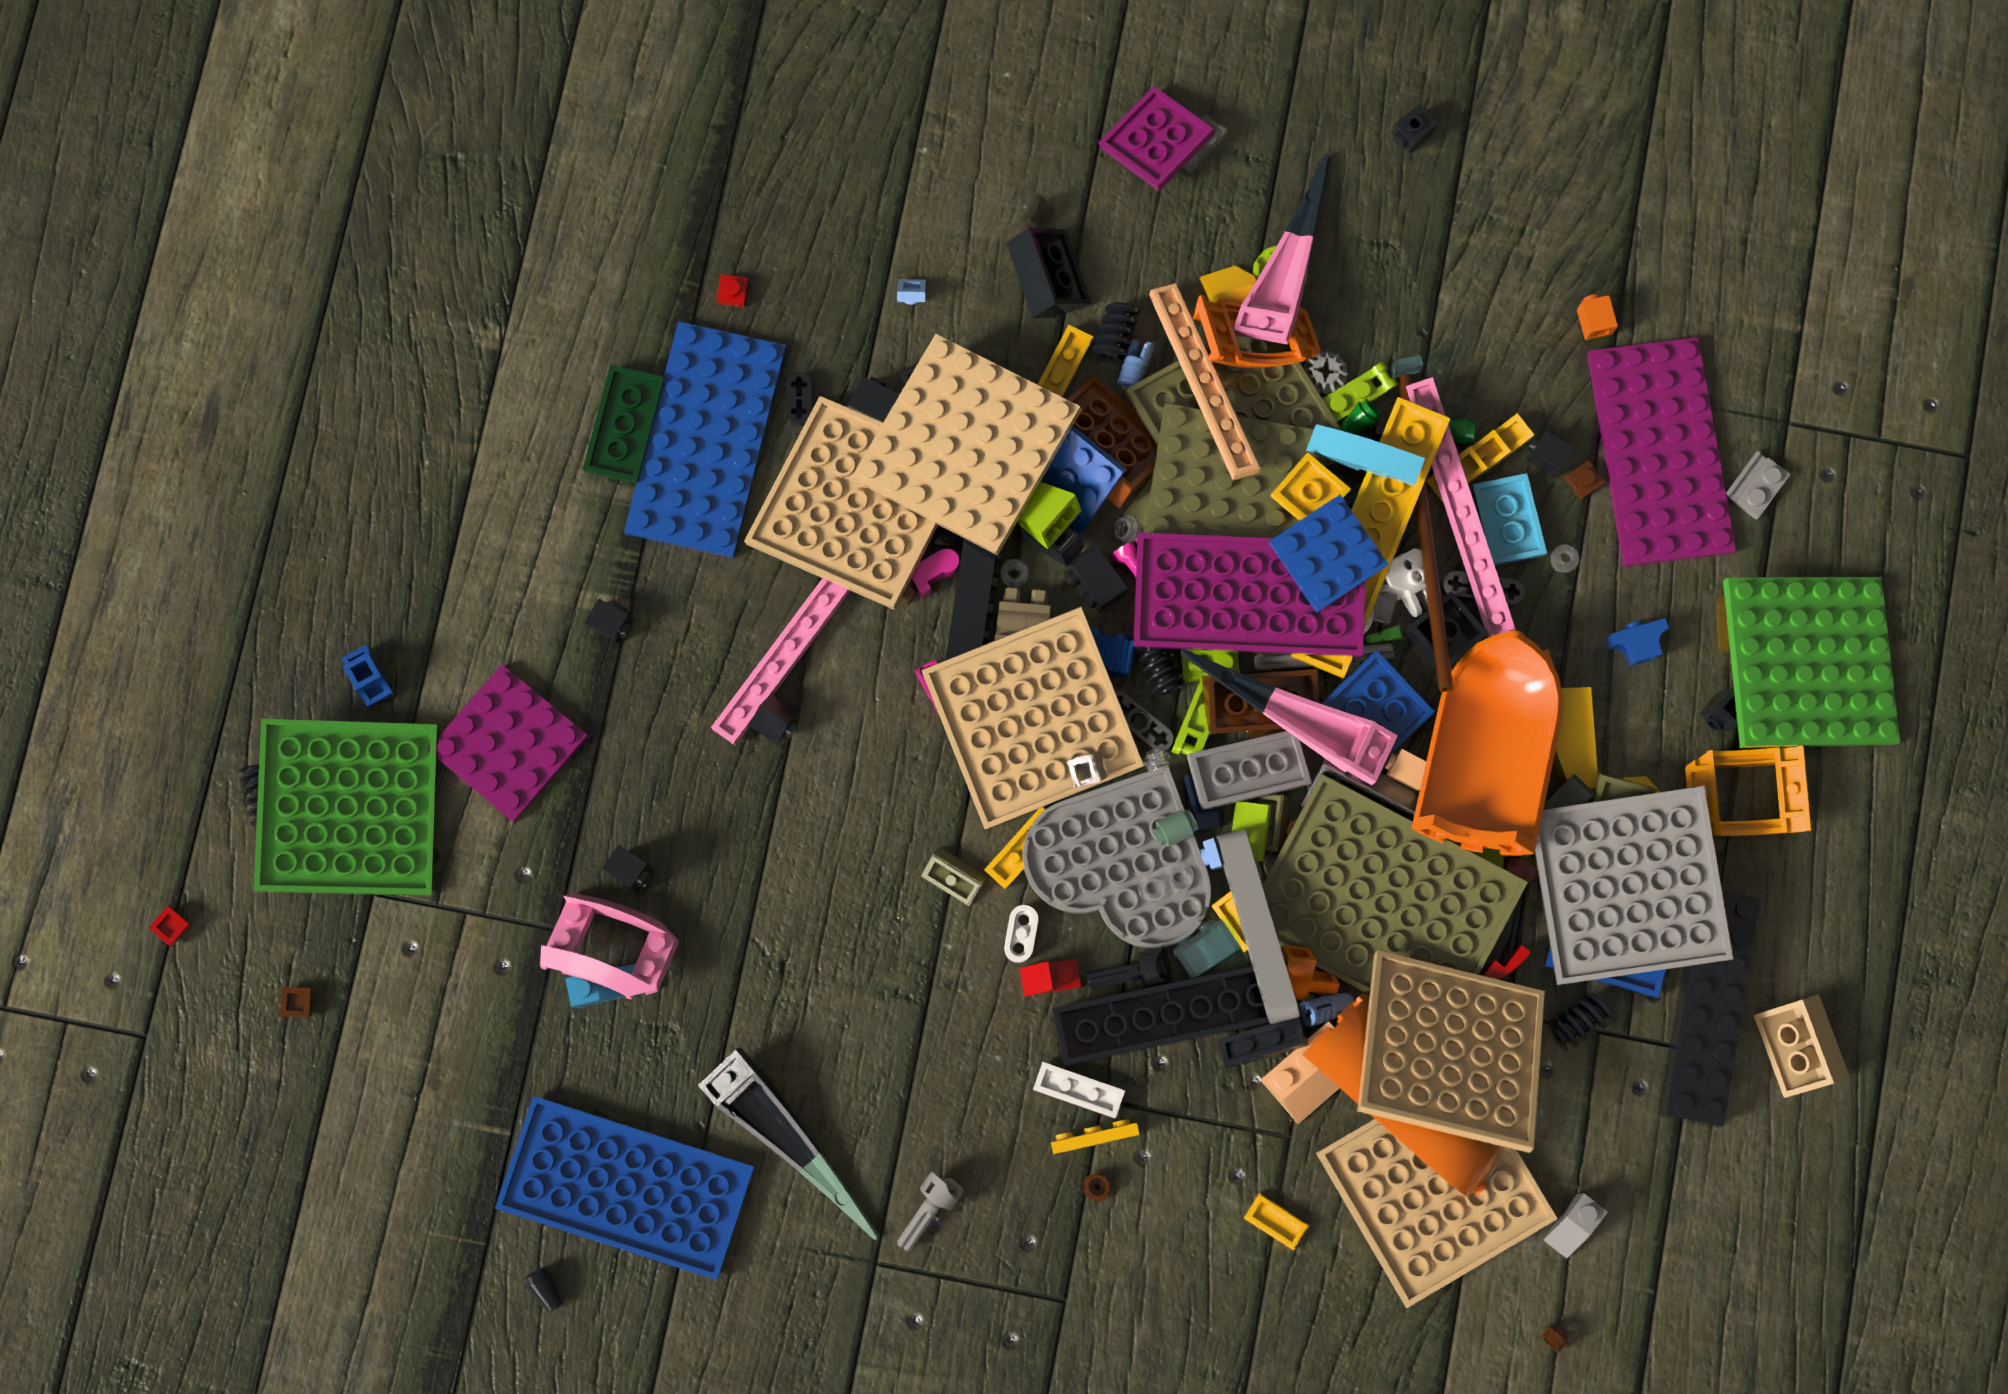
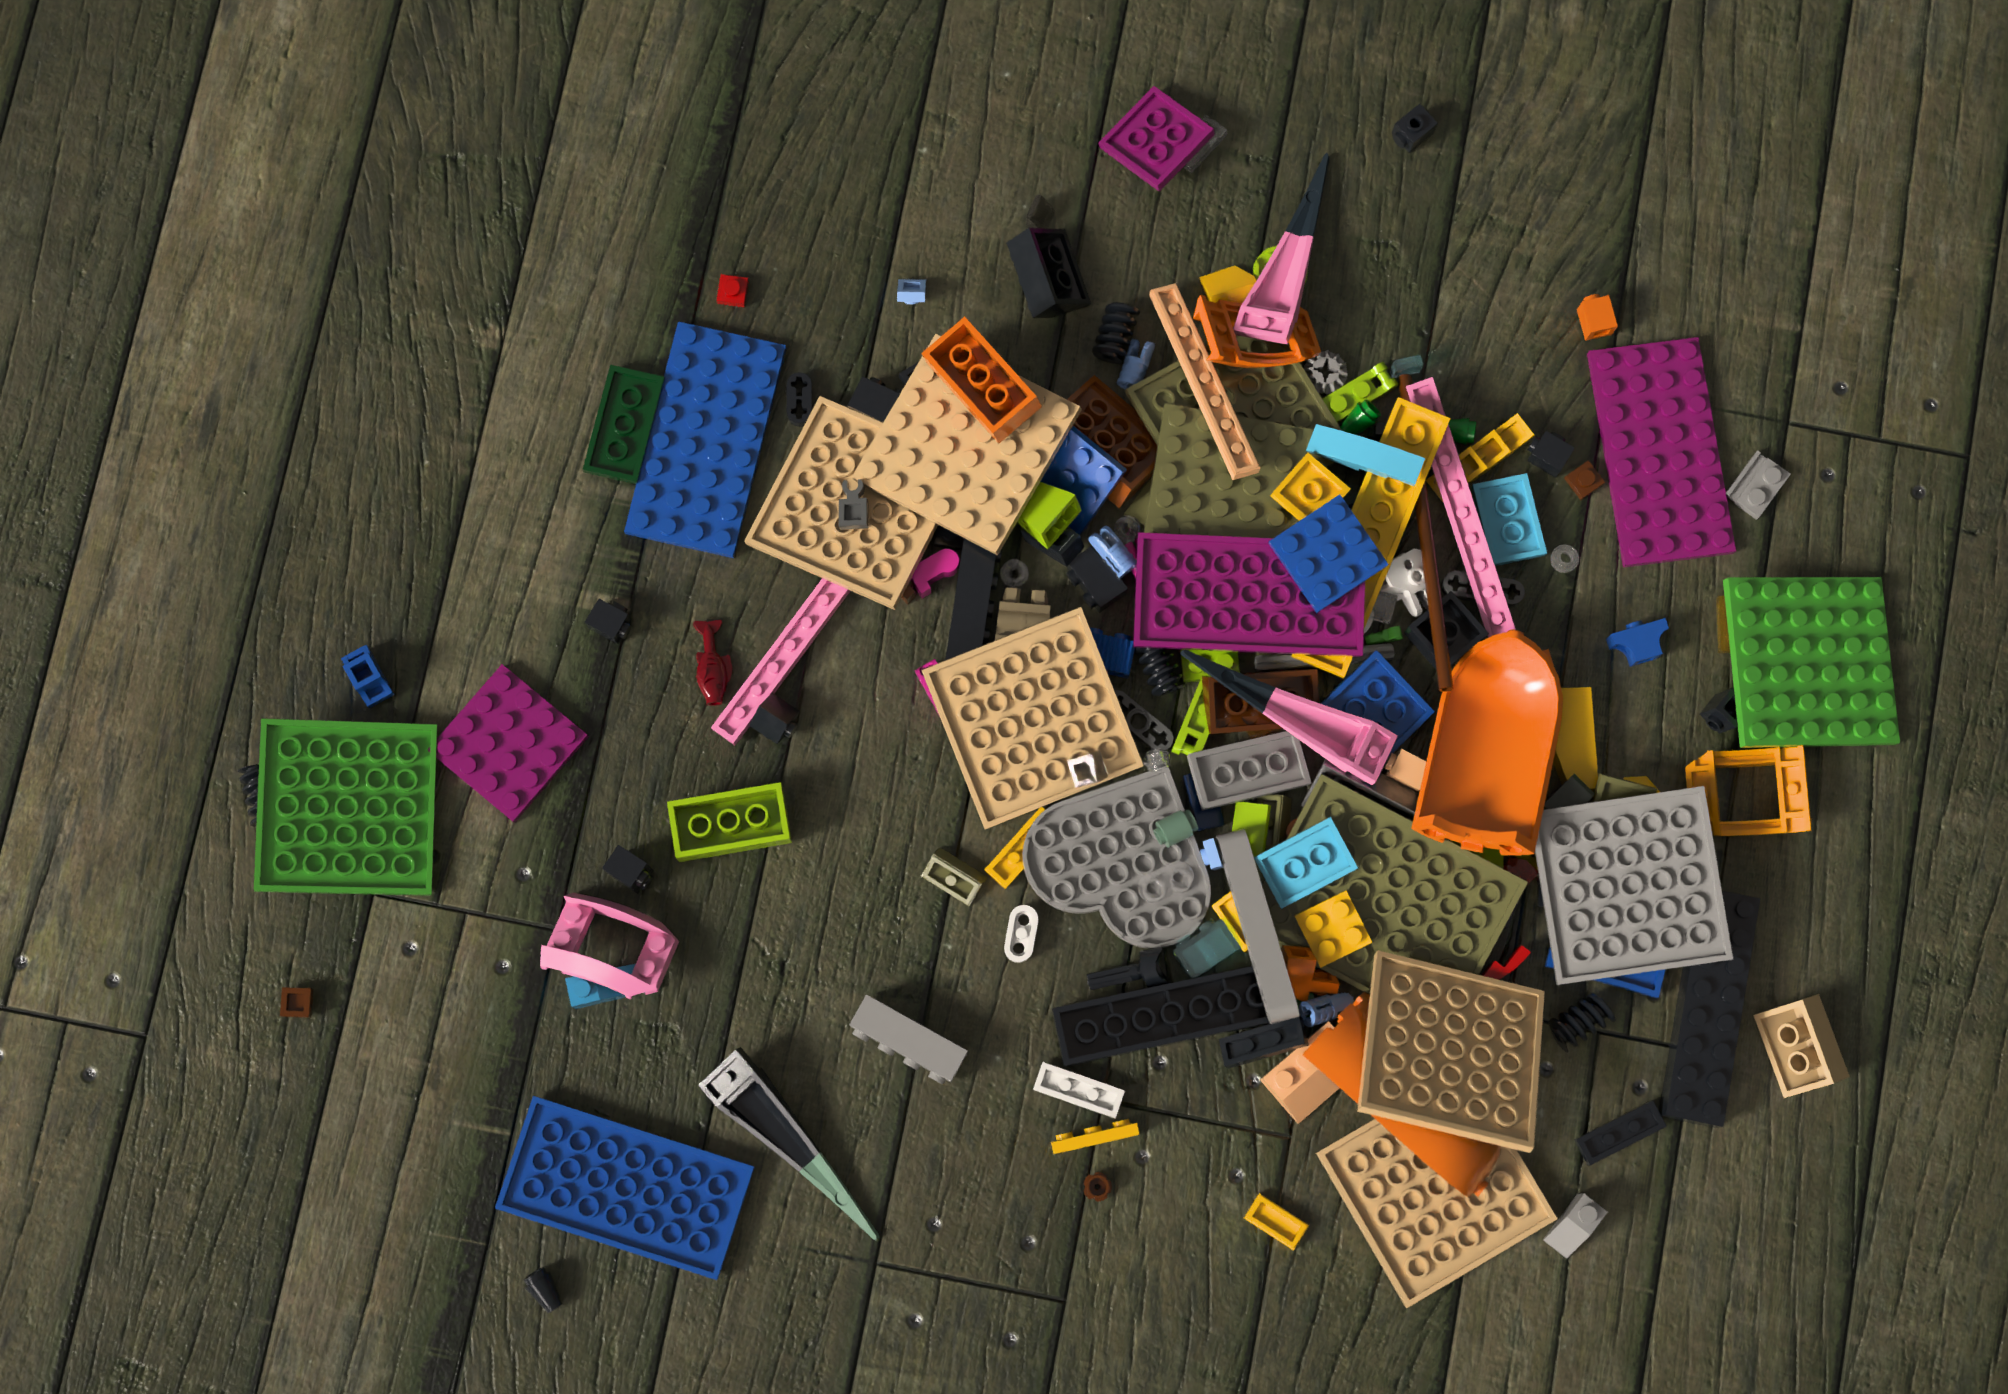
red plate [148,906,192,947] -> none
light grey piece [897,1171,964,1252] -> none
red slope [1020,959,1081,997] -> none
yellow plate [1037,325,1093,397] -> none
reddish brown plate [1541,1325,1569,1353] -> none
none -> lime brick [667,782,792,862]
none -> dark red animal [693,620,732,706]
none -> dark grey plate [839,479,869,530]
none -> light grey brick [849,995,968,1085]
none -> orange brick [921,316,1042,444]
none -> medium blue hinge [1088,525,1137,579]
none -> medium azure plate [1254,817,1358,909]
none -> yellow plate [1294,890,1372,968]
none -> black plate [1574,1100,1667,1166]

